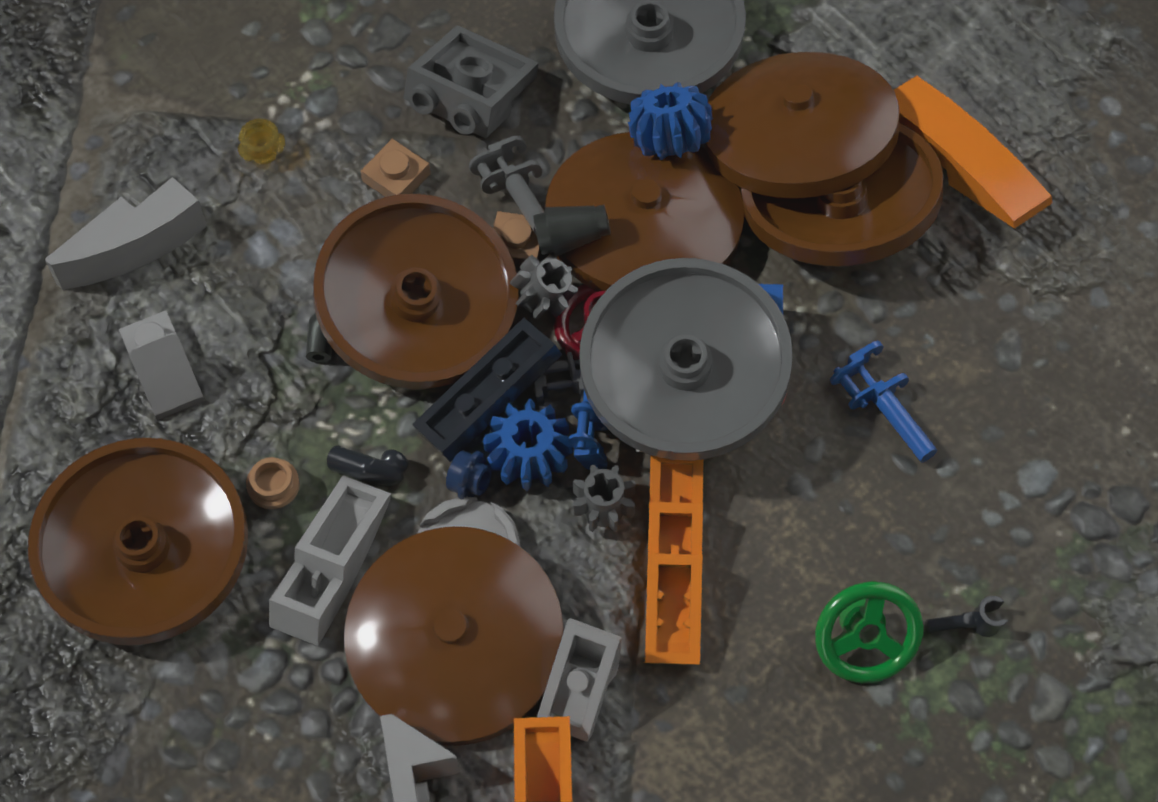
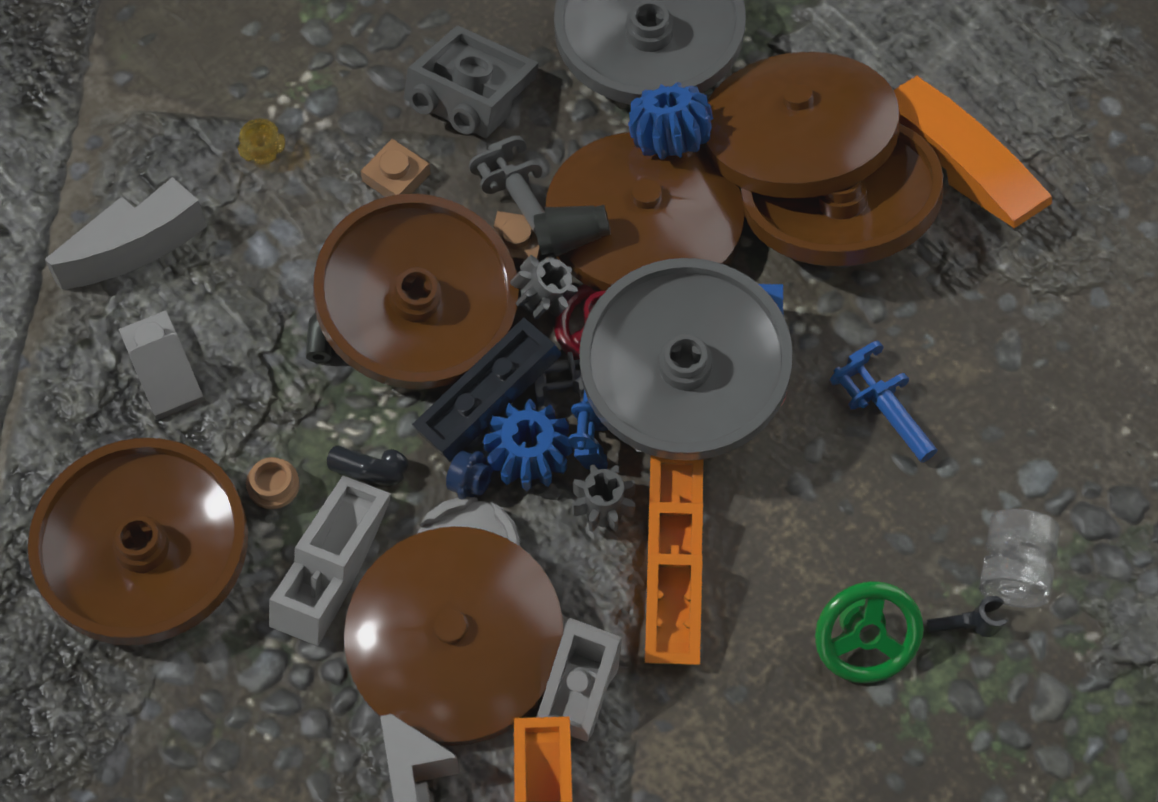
none -> clear wheel [979,509,1061,608]

